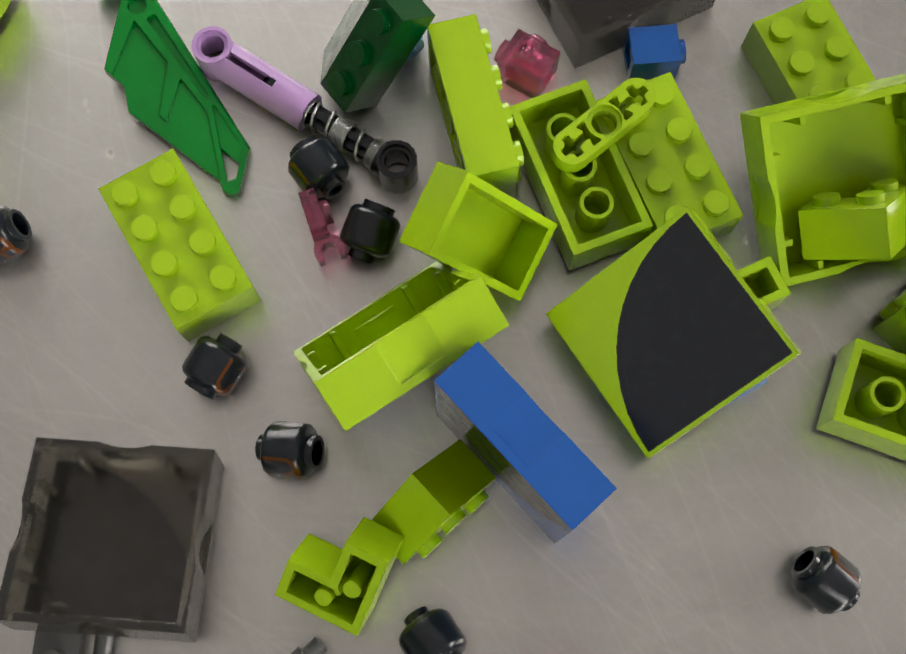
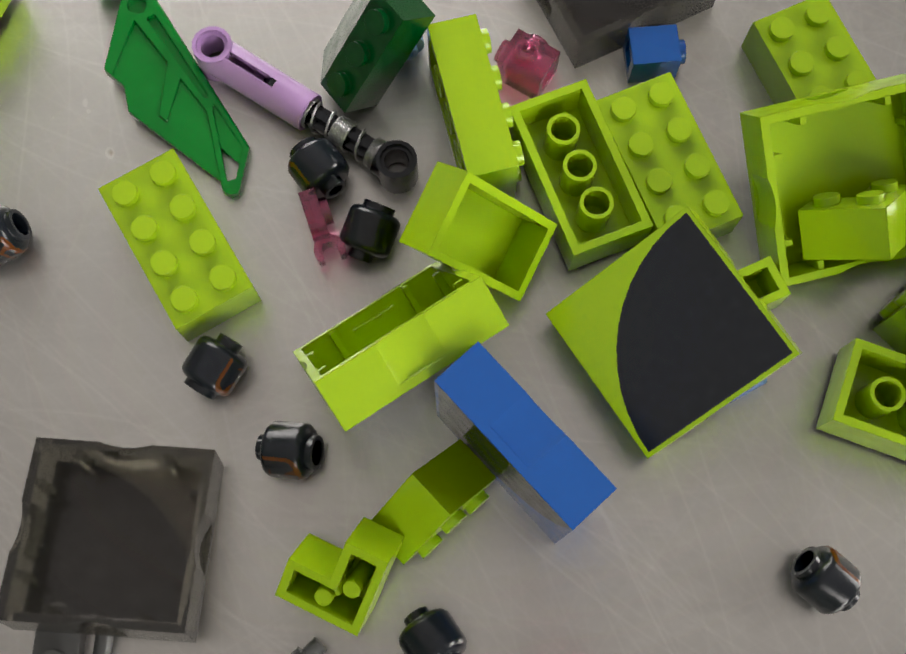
lime beam [551,78,656,172] -> none

